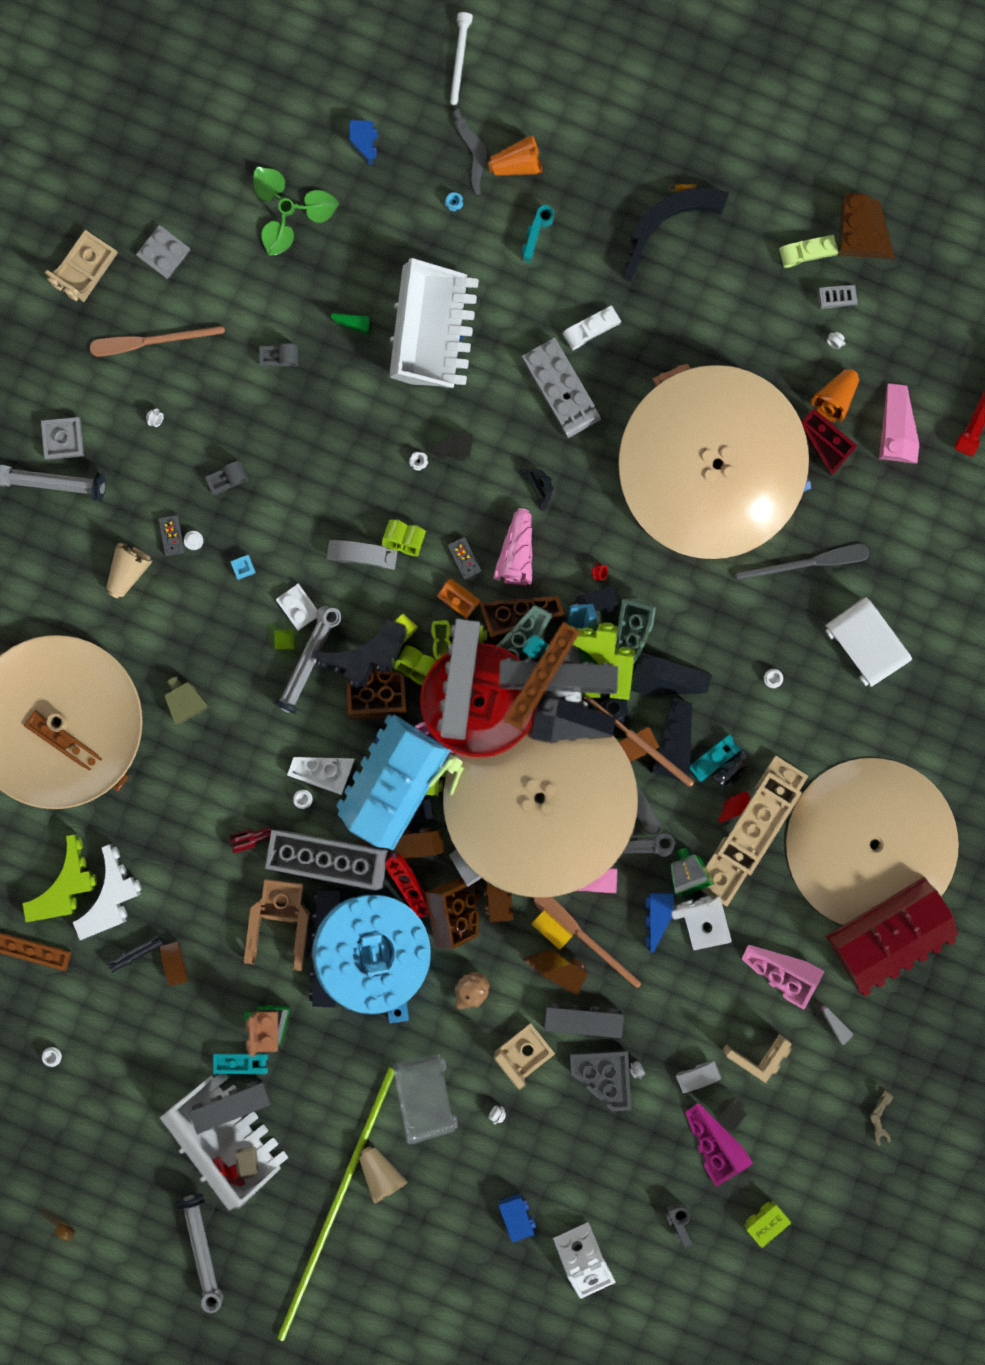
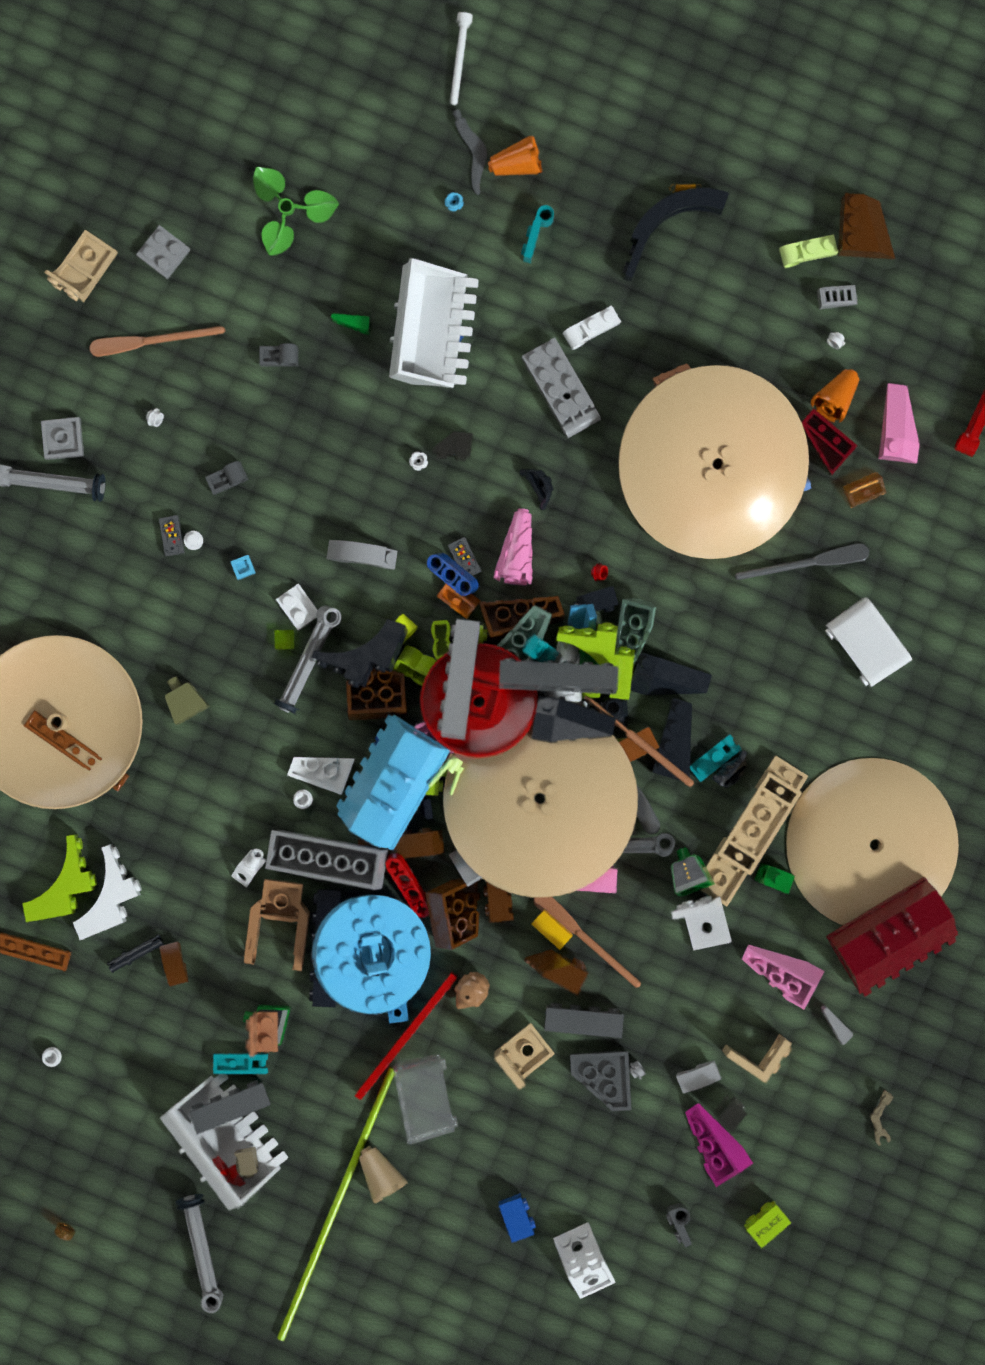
tan cone [106,543,153,598] -> none
dark red arm [229,827,271,854] -> none
blue slope [349,120,377,165] -> none
lime brick [382,520,426,556] -> none
white plate [489,1106,506,1124] -> none
dark orange tile [504,622,580,731] -> none
blue slope [645,893,674,953] -> none
red slope [718,791,751,823] -> none
white plate [764,669,783,688] -> none
none -> white bracket [232,849,266,887]
none -> red tile [355,971,457,1100]
none -> blue beam [427,553,478,596]
none -> green torso [754,863,795,894]
none -> clear orange slope [843,472,886,508]

